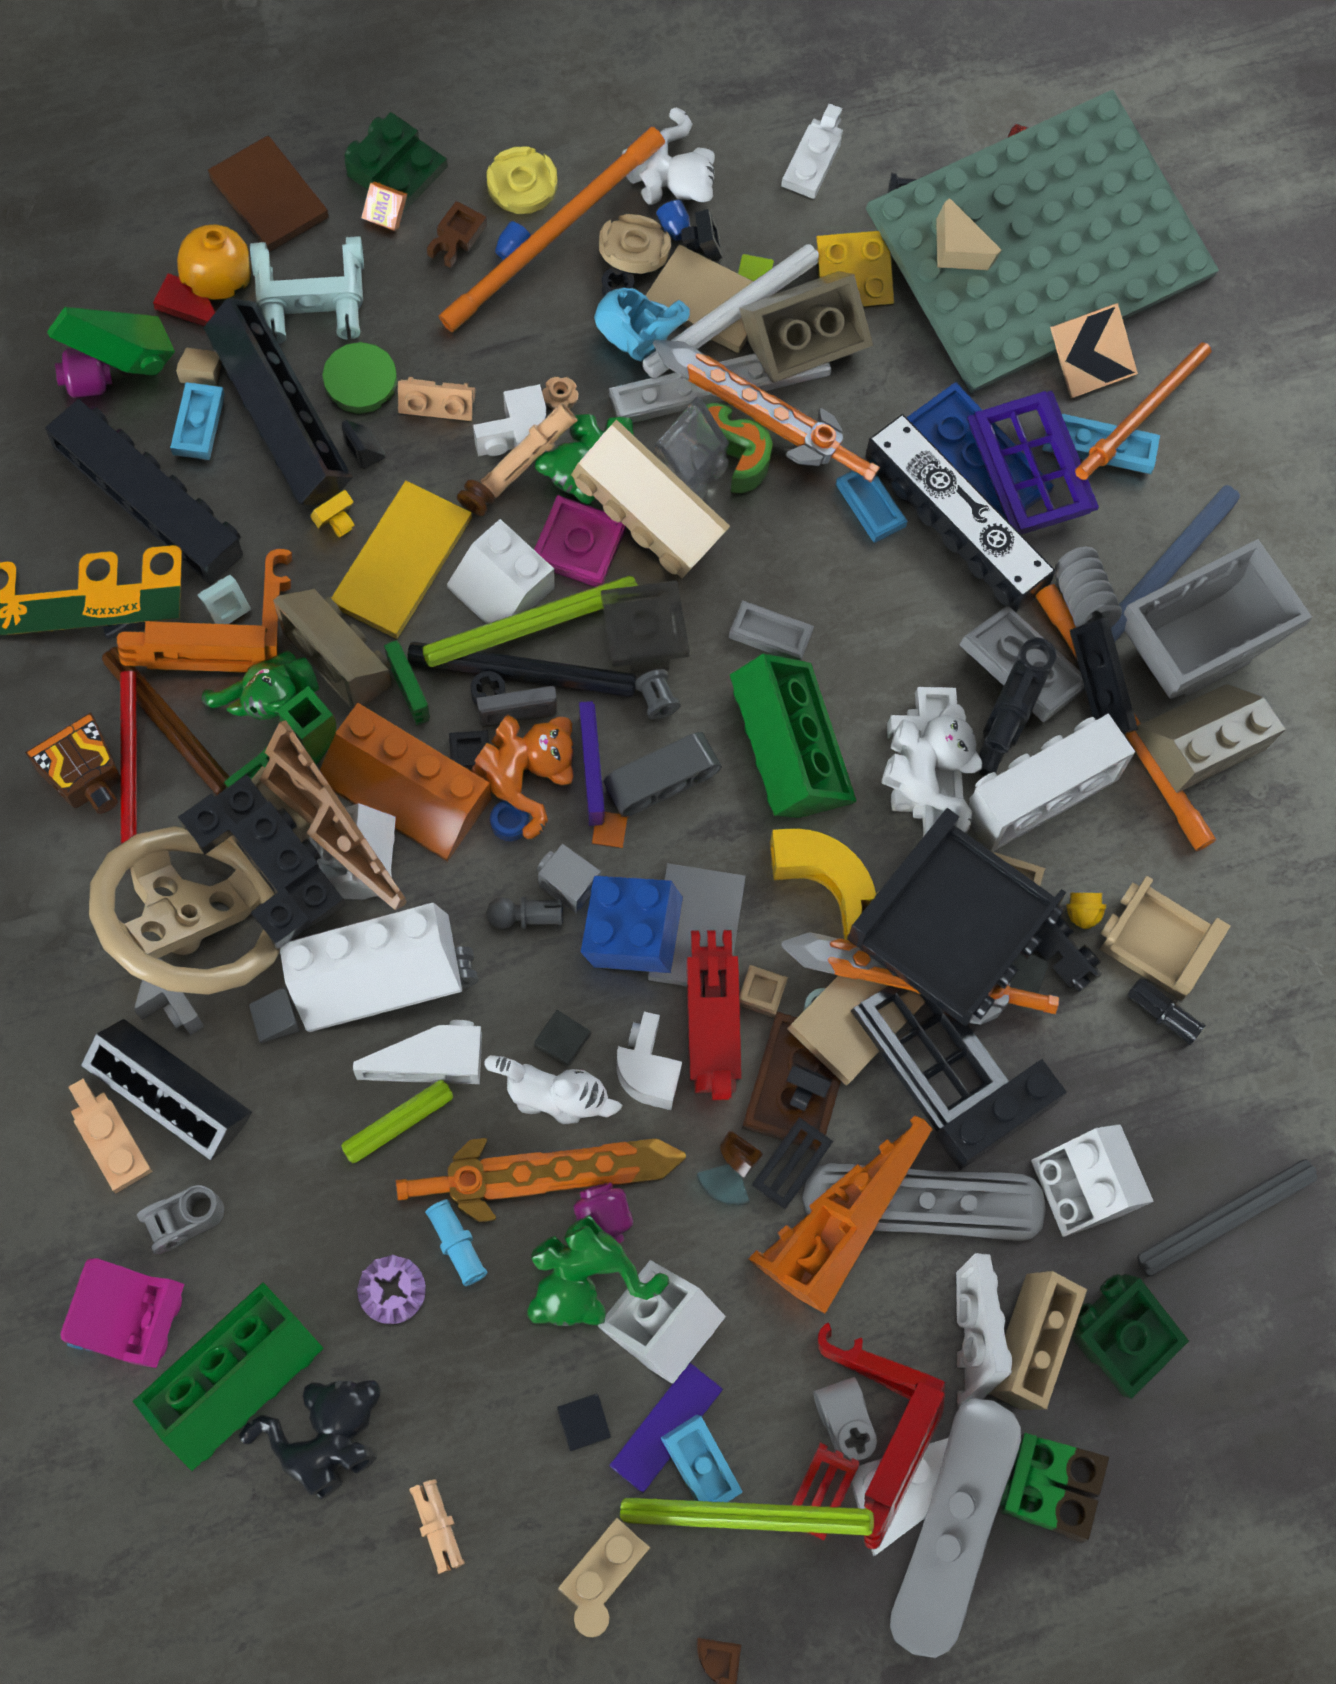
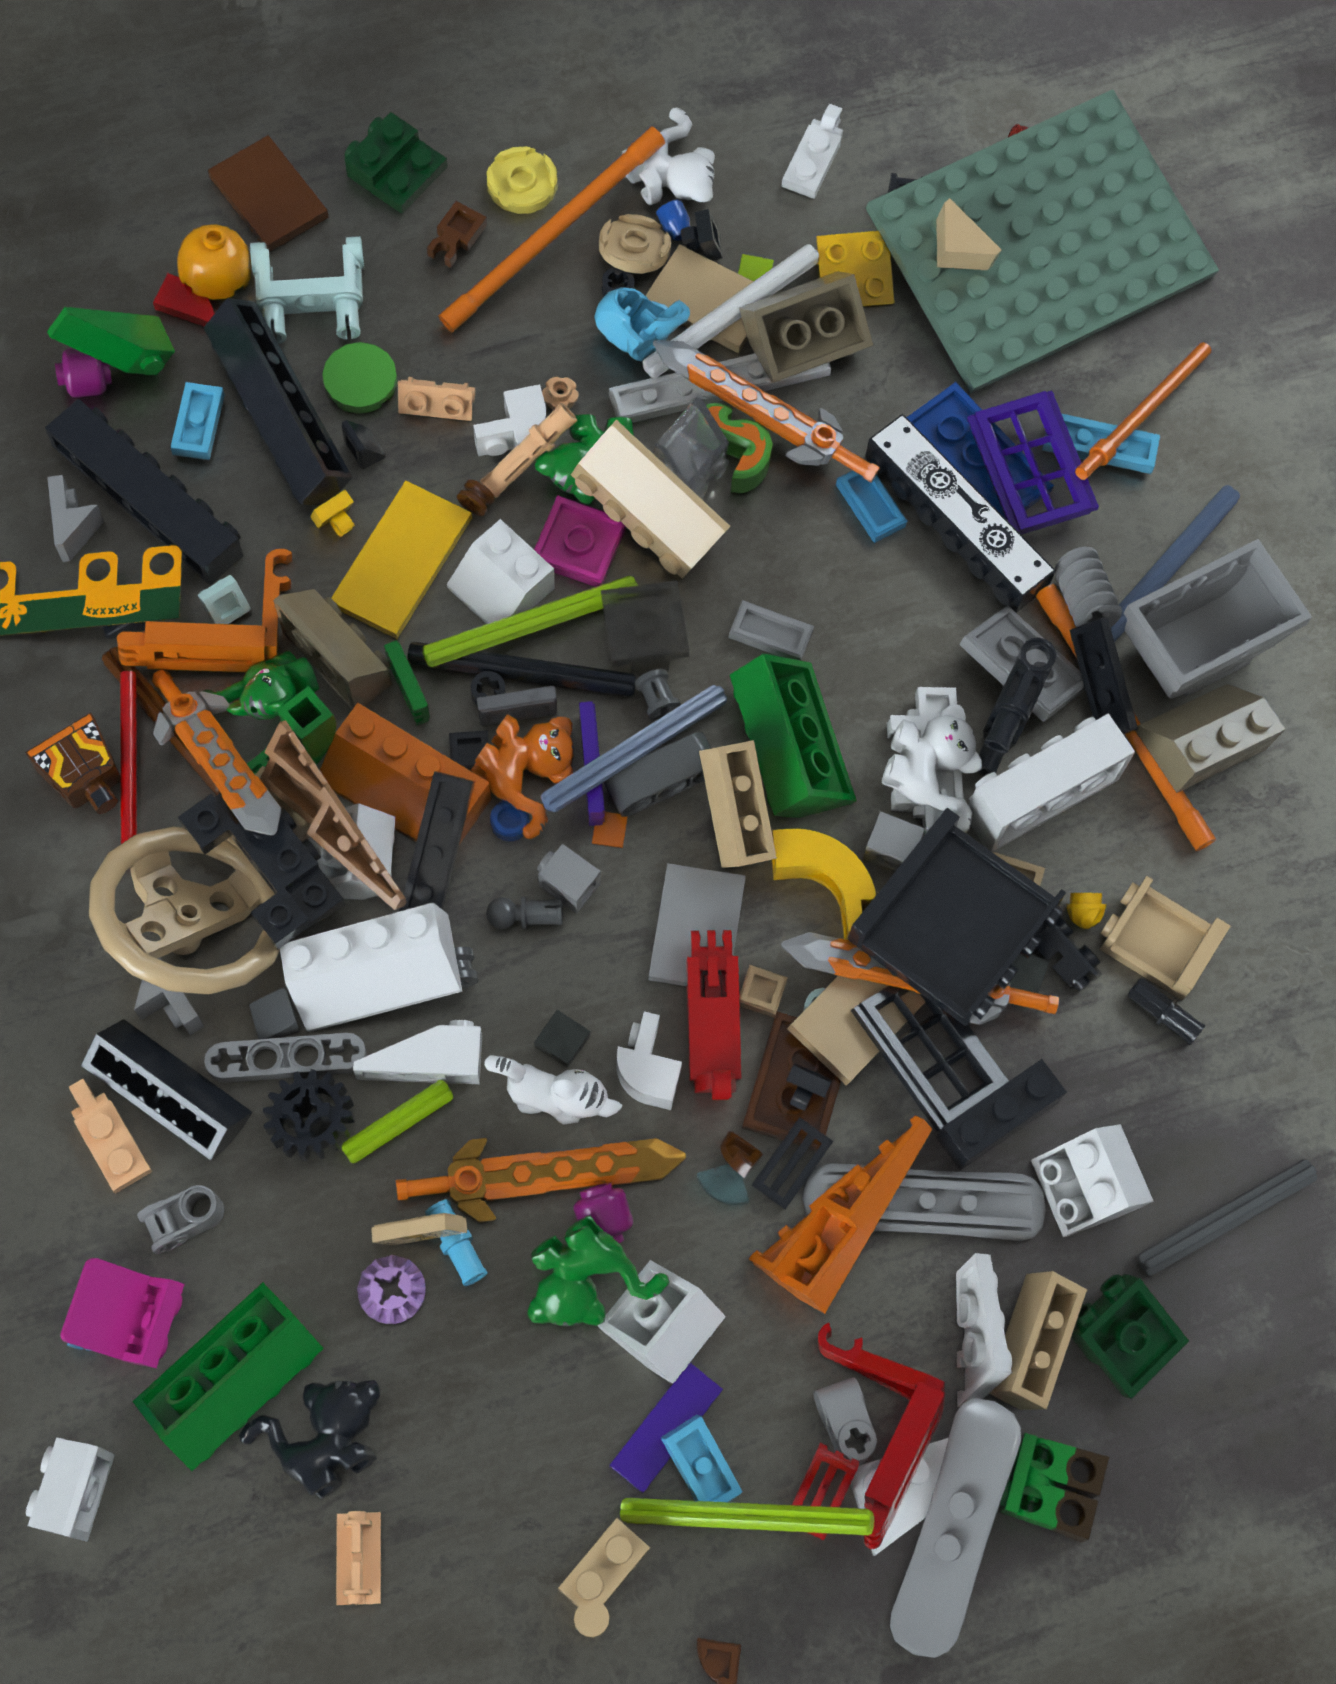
tan slope [176,348,222,386] -> none
tile [362,182,407,231] -> none
light nougat pin [409,1479,465,1574] -> none
blue hose [495,221,531,260] -> none
black slope [557,1393,611,1452] -> none
blue brick [581,876,683,973] -> none
light nougat piece [1050,303,1138,398] -> none
none -> white slope [26,1438,115,1542]
none -> light grey slope [47,475,104,562]
none -> sword [152,669,281,835]
none -> light grey beam [204,1033,367,1083]
none -> black gear [263,1069,355,1161]
none -> light nougat hinge [336,1511,381,1605]
none -> tan tile [371,1213,467,1245]
none -> black tile [399,771,475,912]
none -> sand blue axle [541,685,727,812]
none -> tan brick [699,740,777,868]
none -> light grey brick [862,811,925,871]

